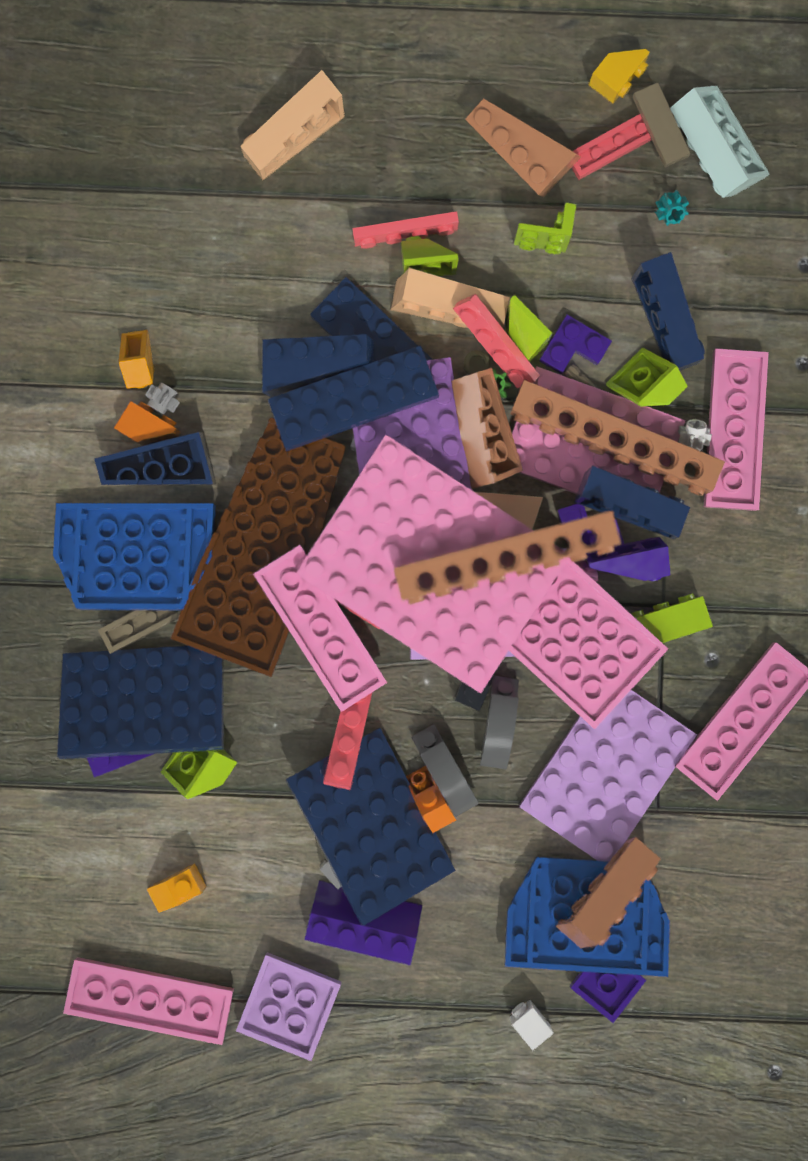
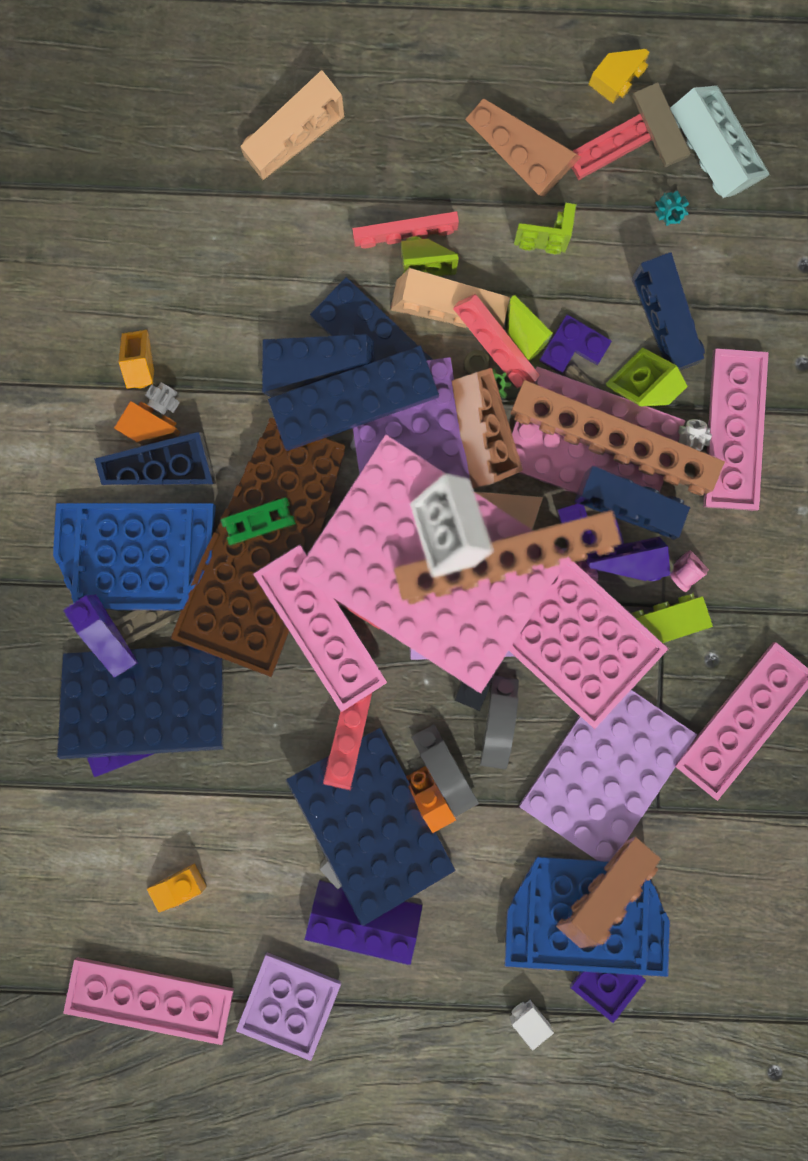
lime slope [161,749,237,799] -> none
none -> dark purple slope [63,594,138,677]
none -> green plate [221,498,296,546]
none -> white slope [410,474,493,577]
none -> bright pink piece [670,550,709,592]

